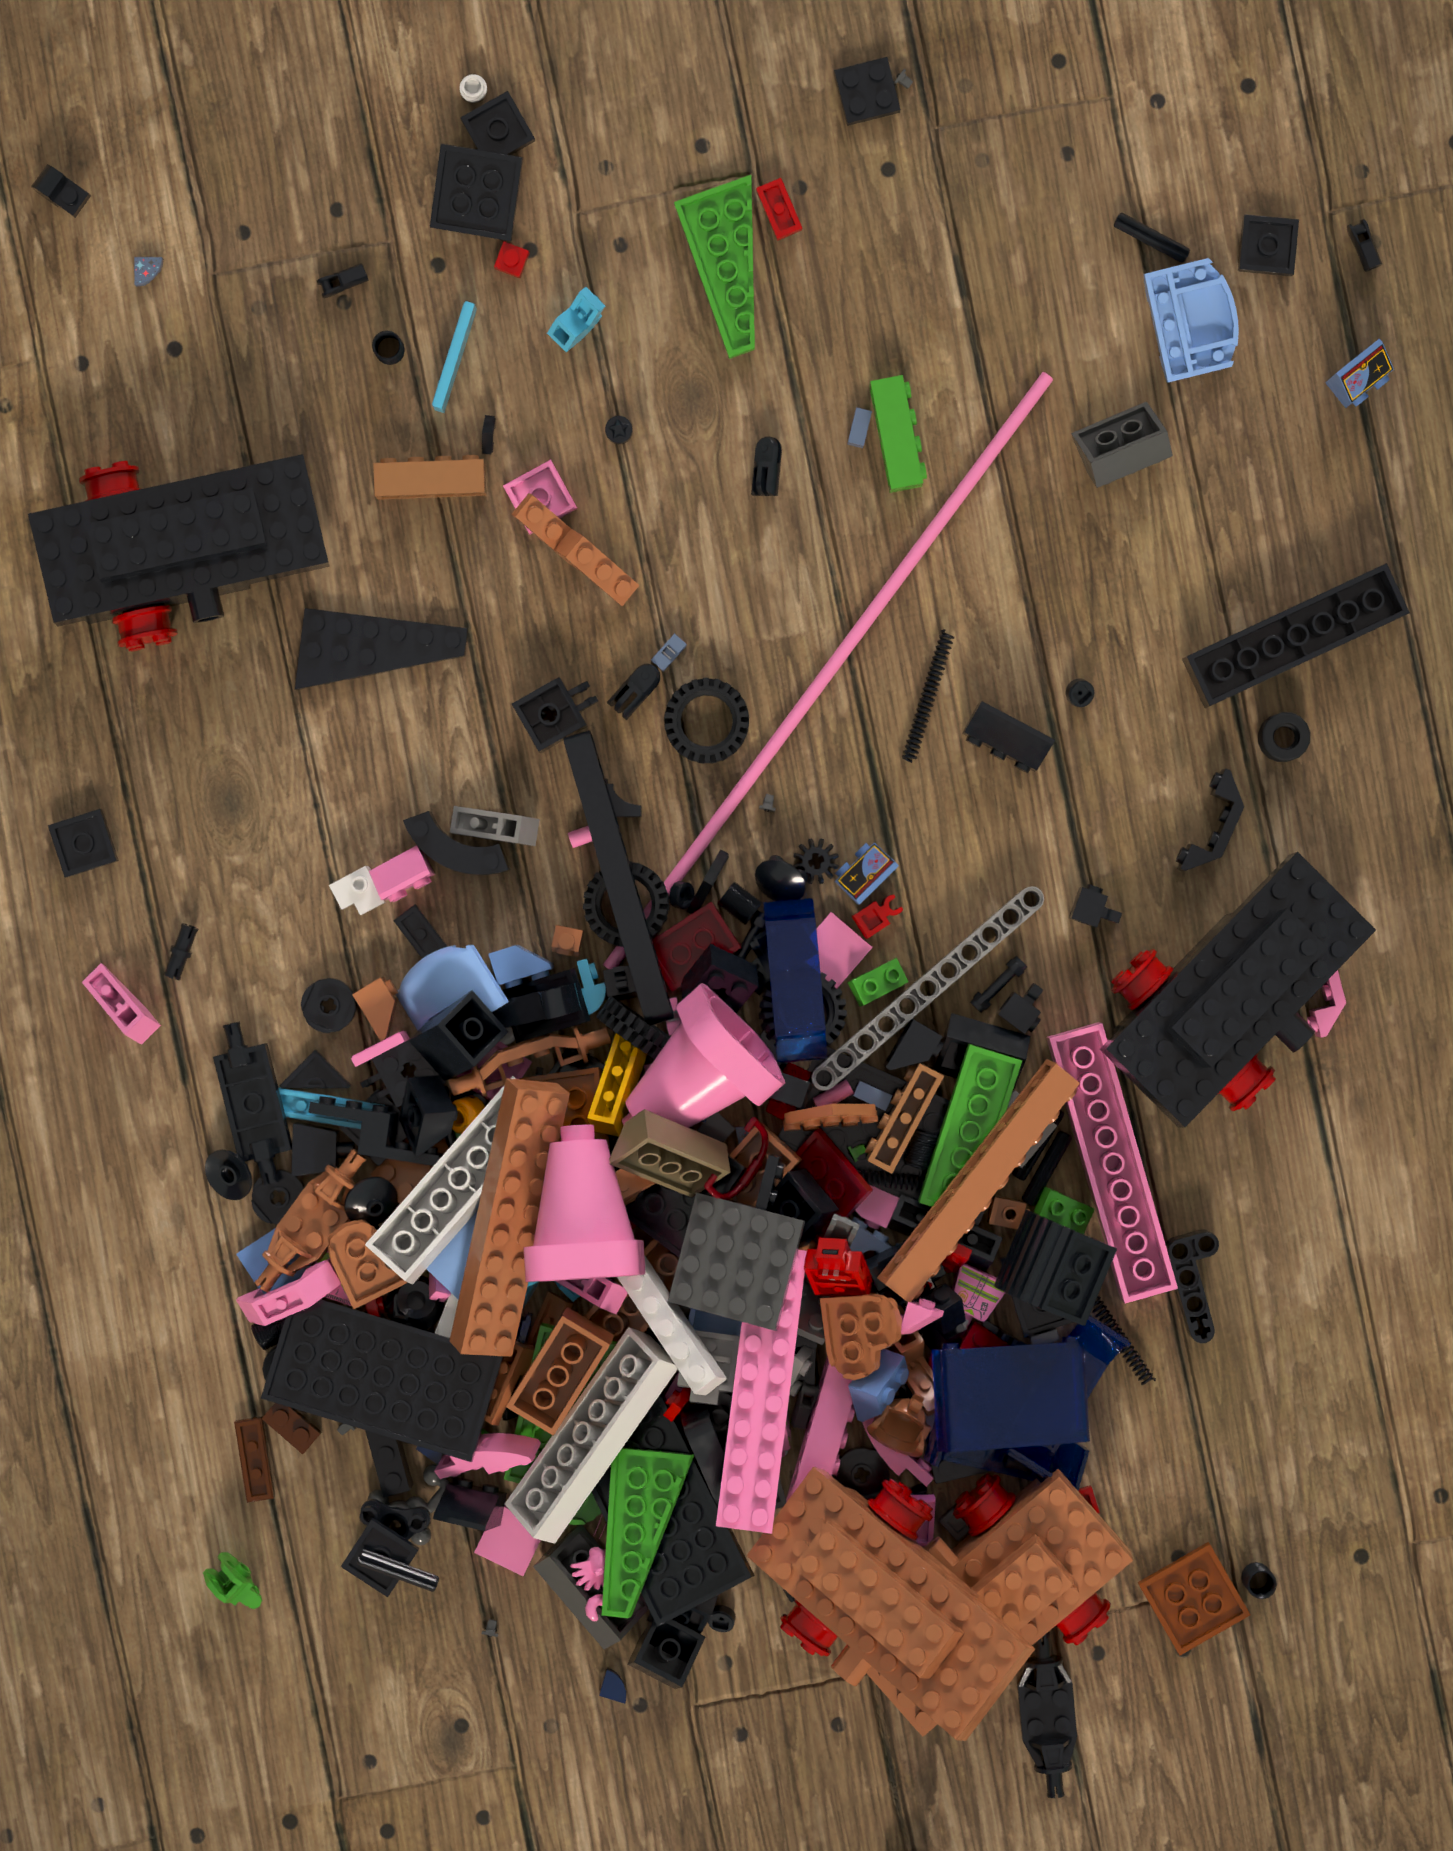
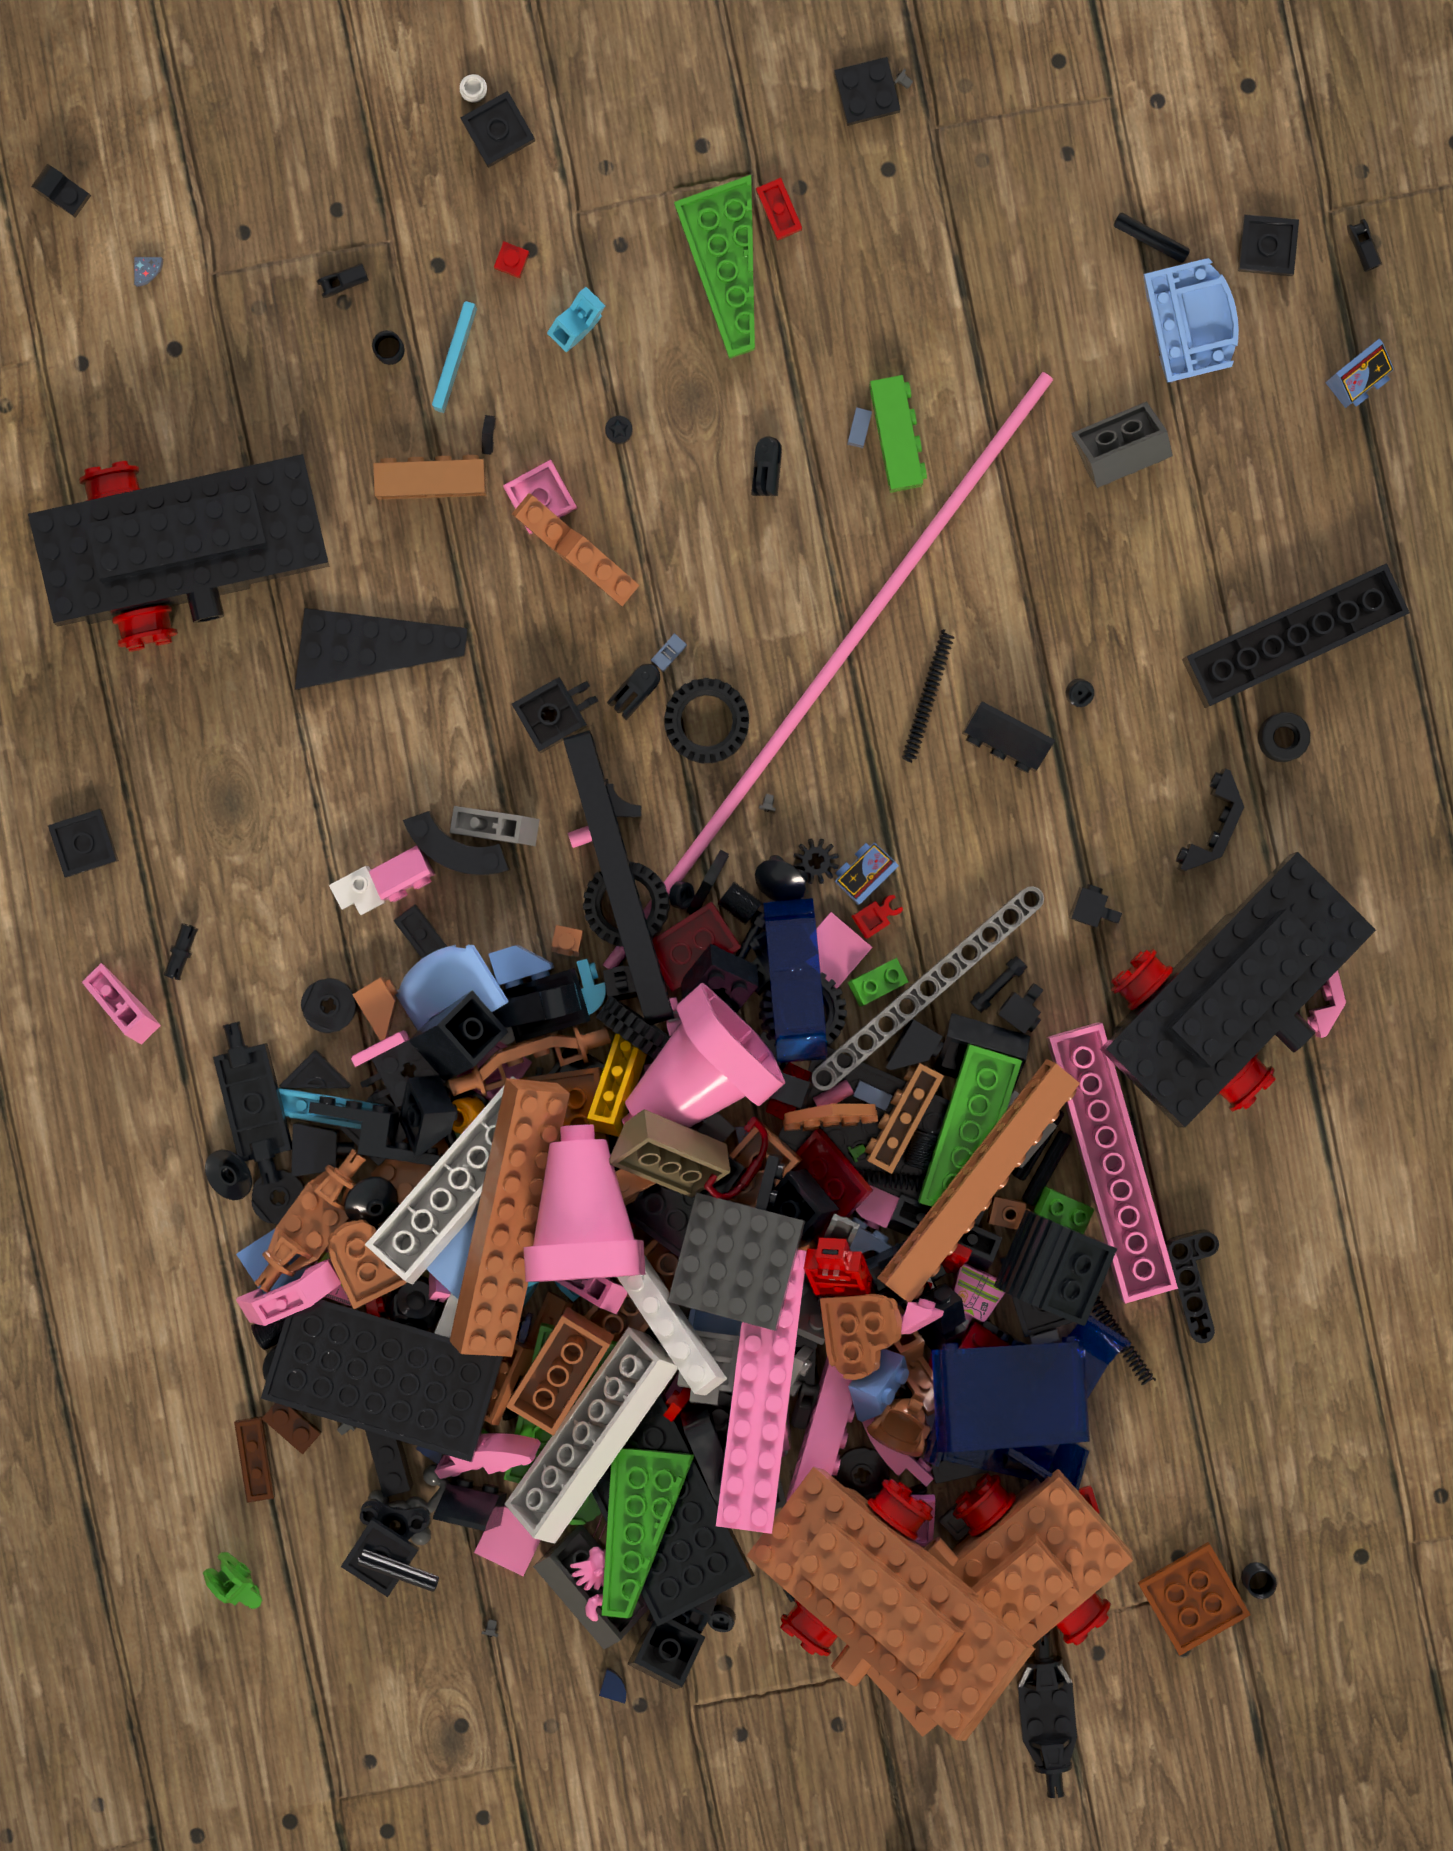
black plate [430,144,524,241] -> none

